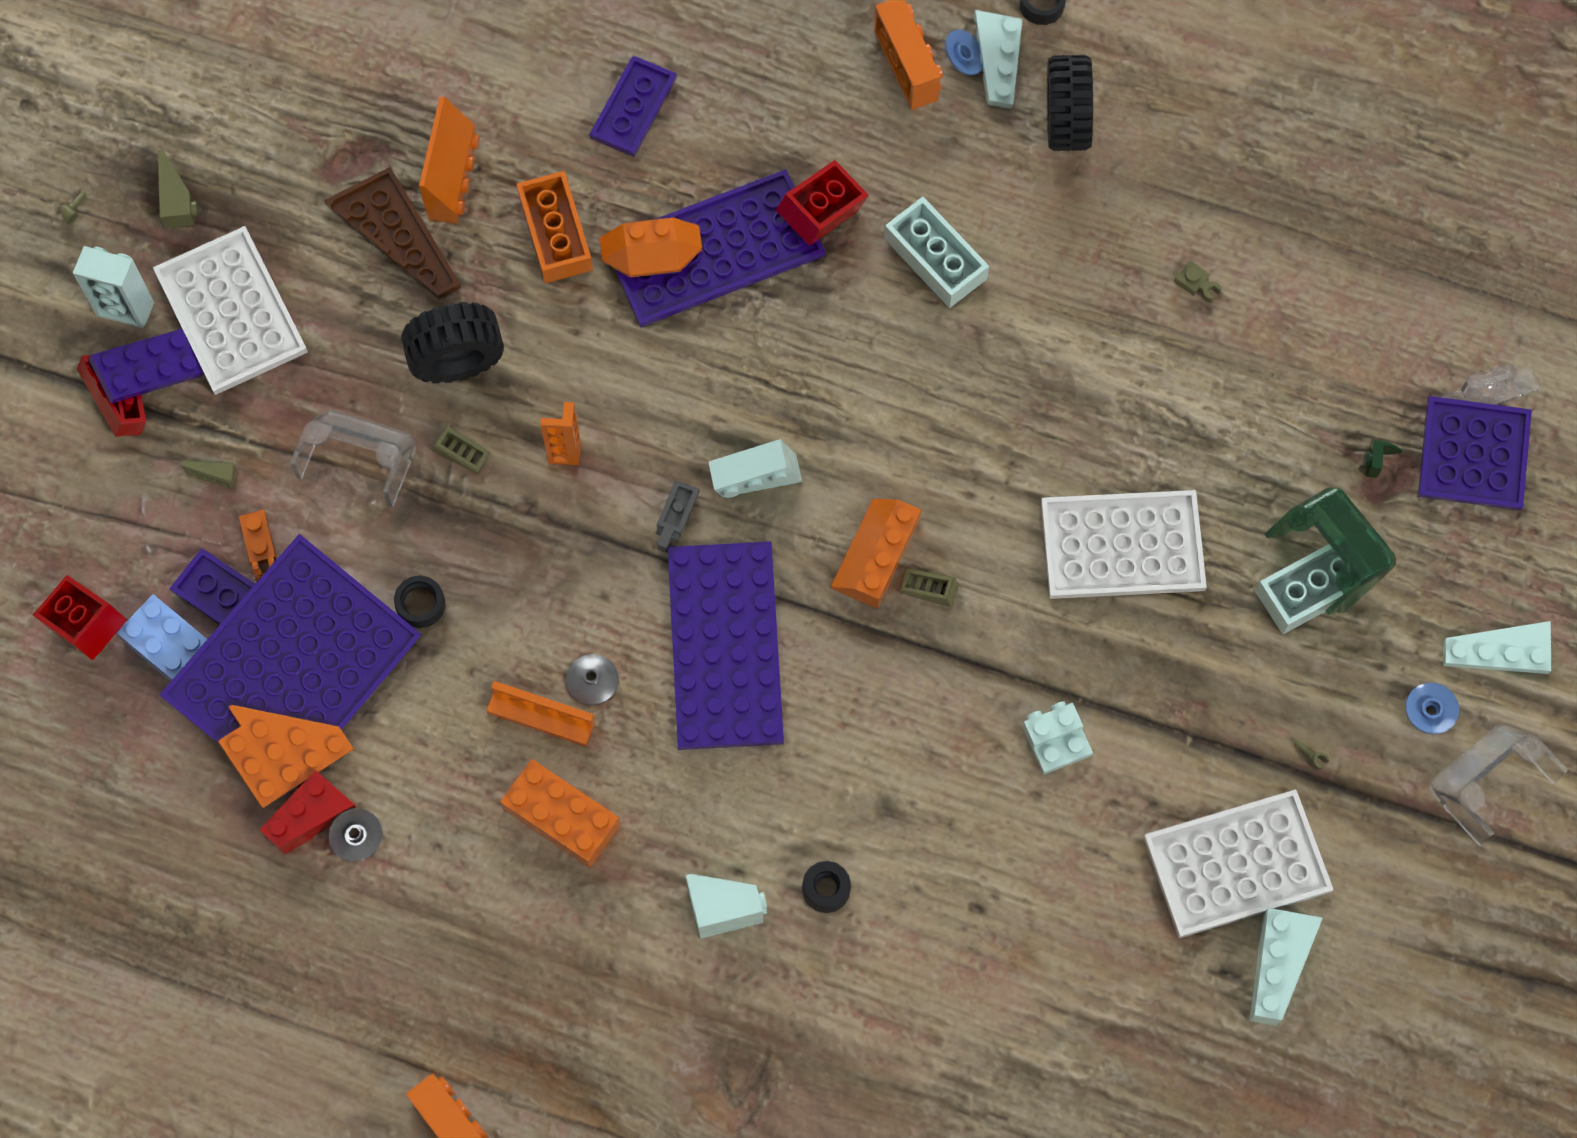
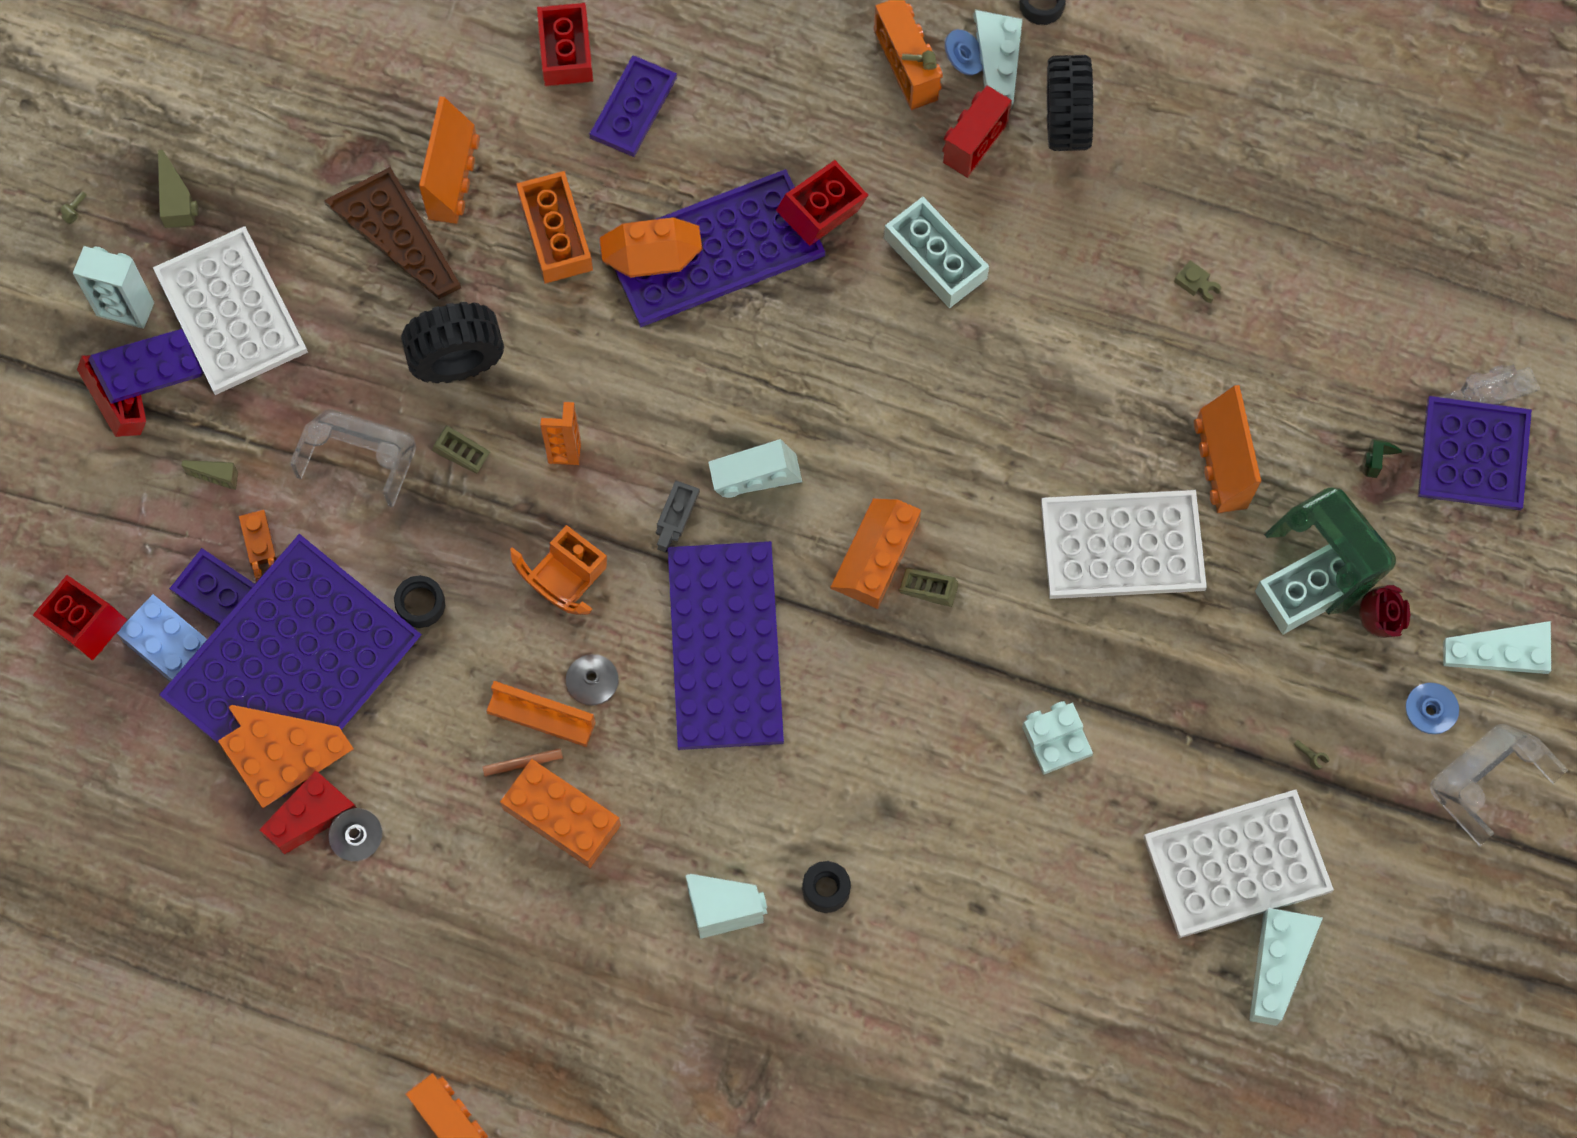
none -> nougat bar [482,748,563,776]
none -> orange piece [510,525,607,615]
none -> red brick [537,3,594,86]
none -> olive hand [902,51,937,70]
none -> red brick [942,85,1012,178]
none -> orange slope [1194,385,1261,513]
none -> dark red cylinder [1359,585,1411,638]

